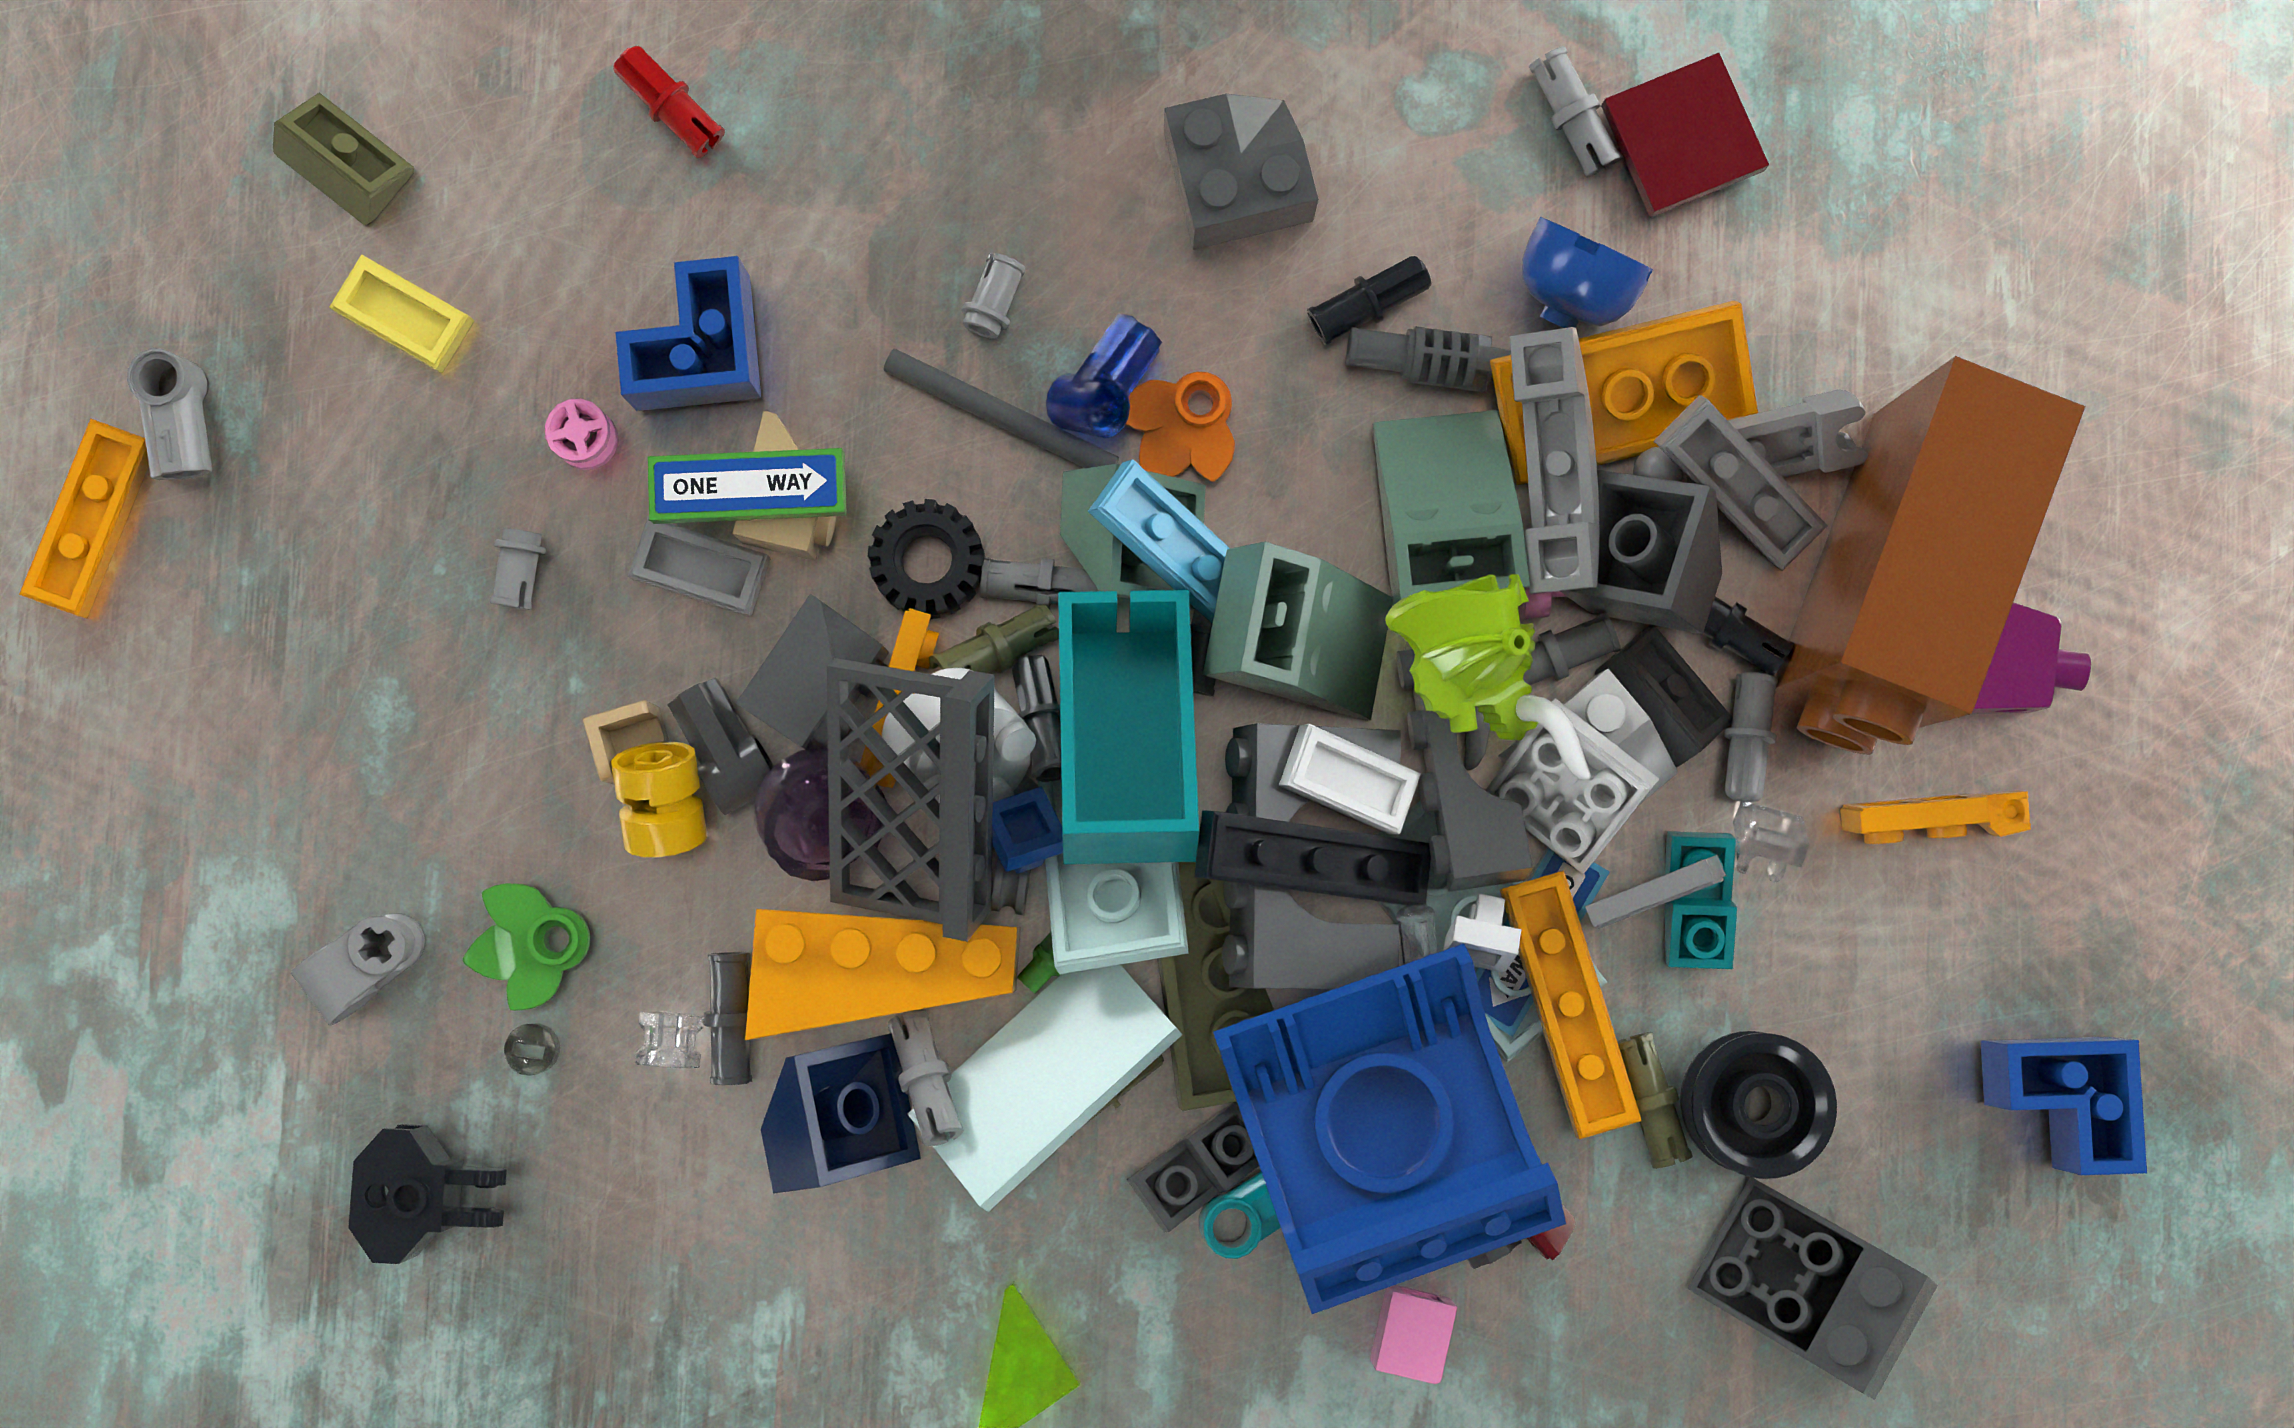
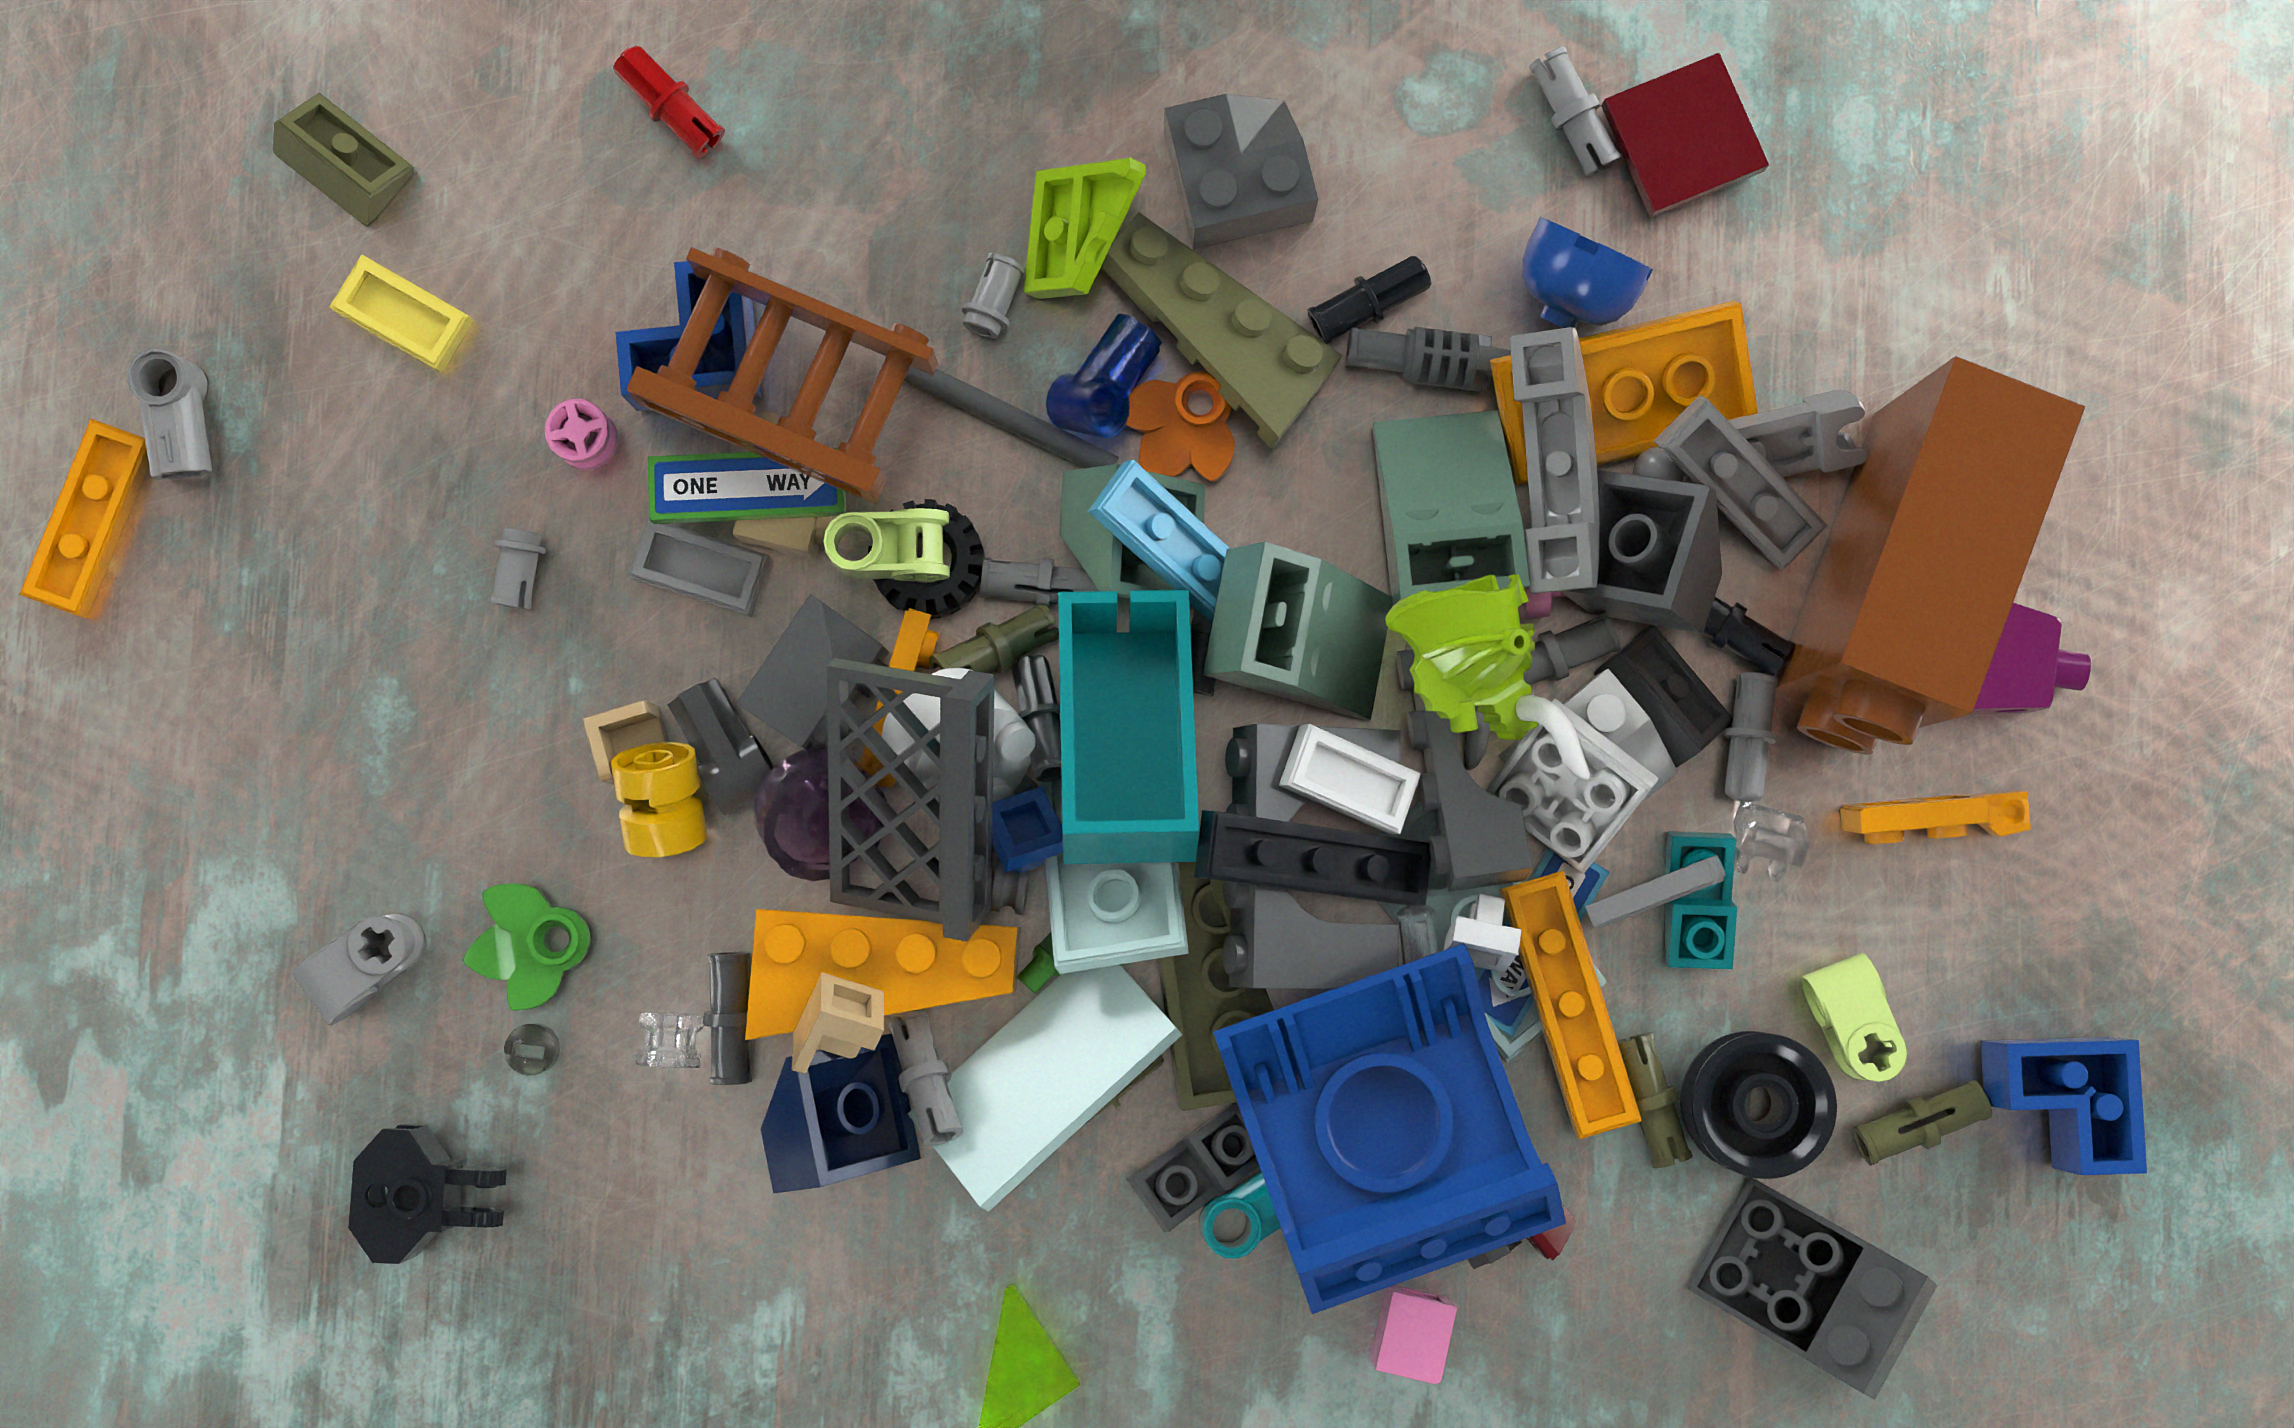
none -> dark orange fence [626,247,938,505]
none -> tan panel [792,972,884,1074]
none -> yellowish green piece [823,508,950,582]
none -> lime wing [1023,157,1146,299]
none -> olive wing [1101,212,1343,450]
none -> yellowish green piece [1801,953,1907,1082]
none -> olive pin [1853,1080,1992,1166]

